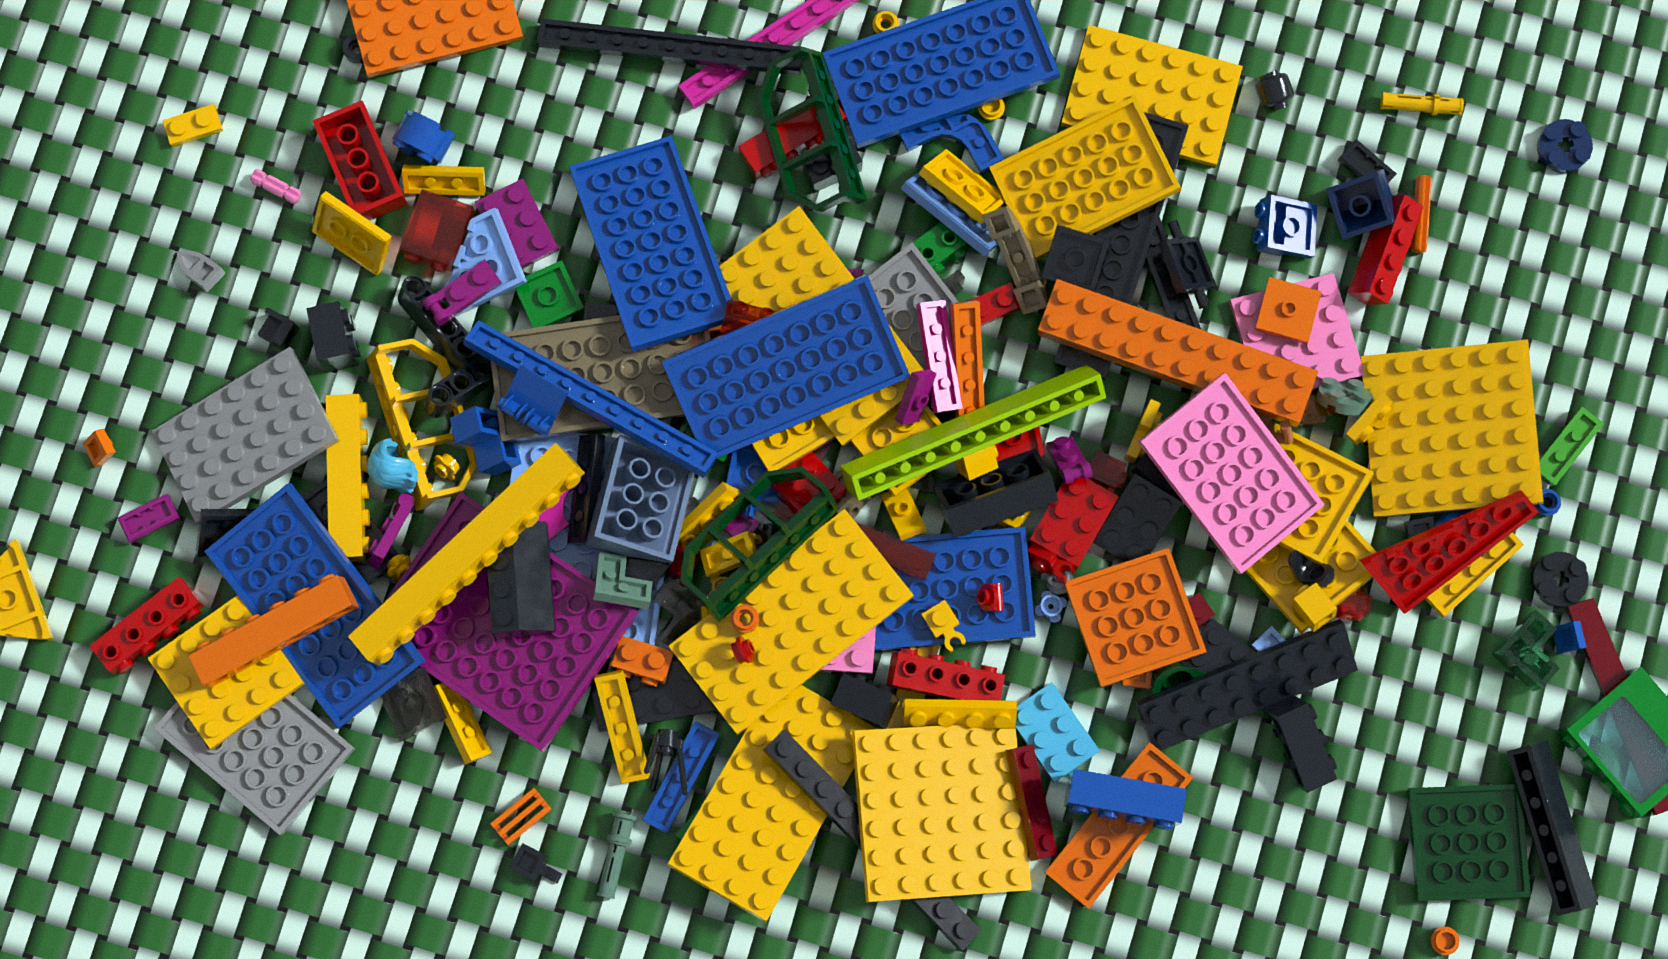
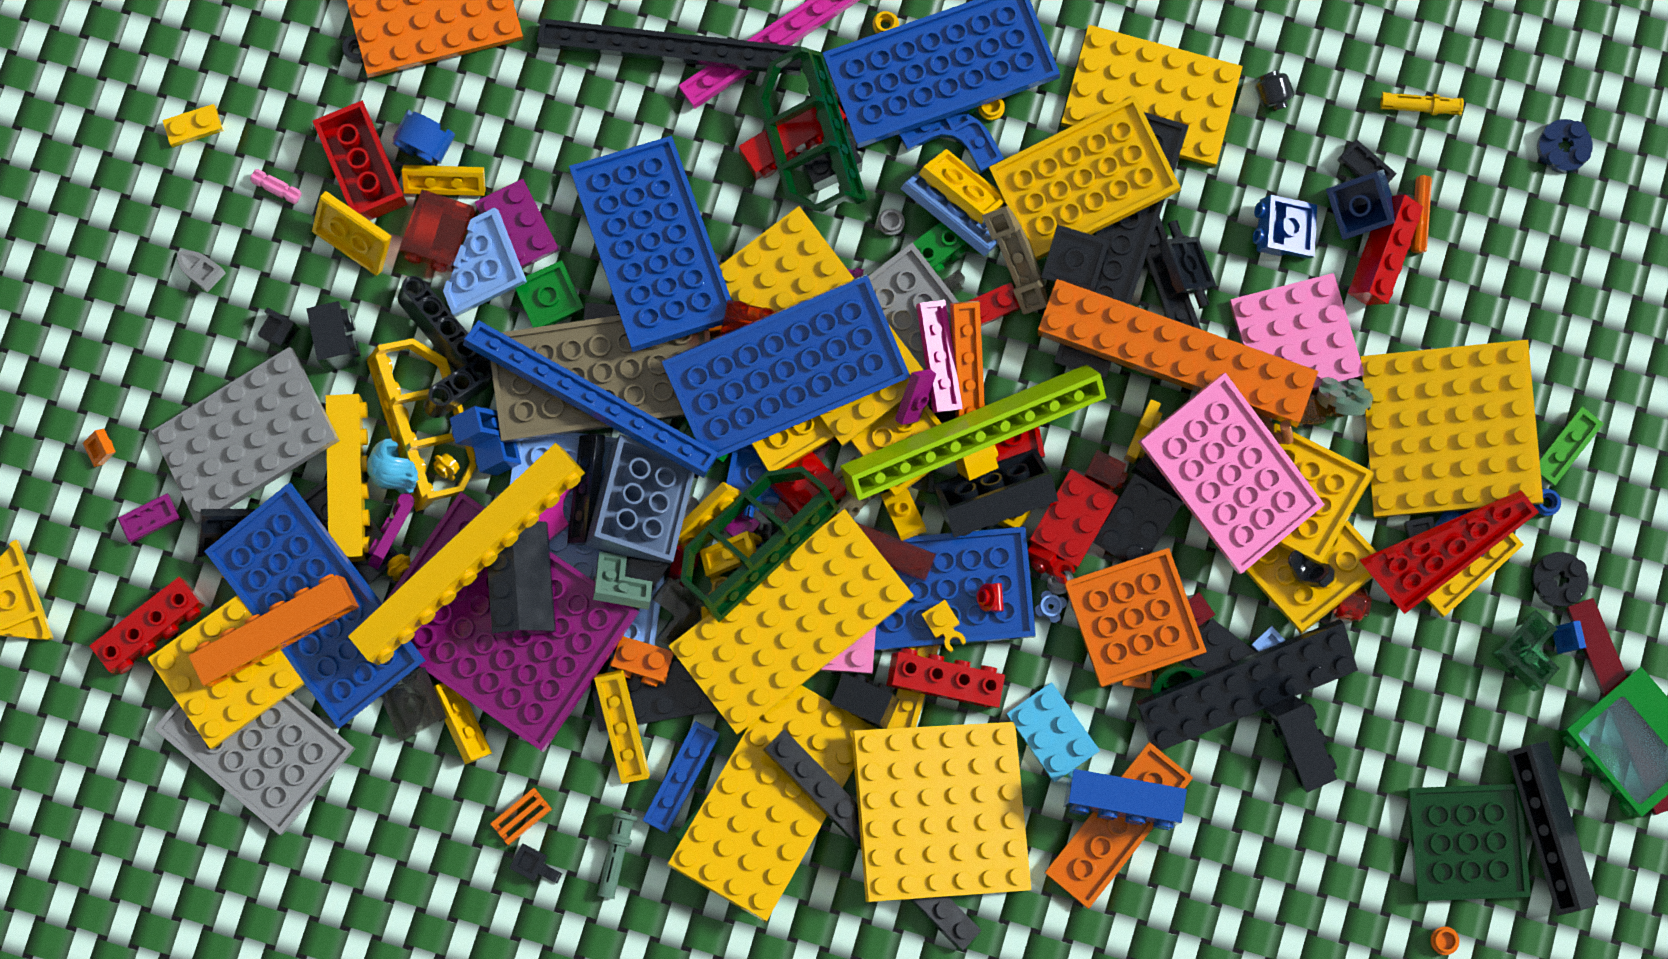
magenta plate [422,259,502,325] -> none
blue hinge [497,364,569,437] -> none
black plant [644,729,688,795] -> none
orange plate [731,605,759,633] -> none
red plate [731,636,755,664] -> none
yellow plate [903,699,1017,729] -> none
dark red plate [1006,744,1058,861] -> none
magenta plate [1046,436,1093,485] -> none
orange plate [1254,277,1322,344] -> none
yellow brick [1293,583,1337,632] -> none
yellow plate [1346,392,1393,445] -> none
none -> light grey plate [878,209,905,236]

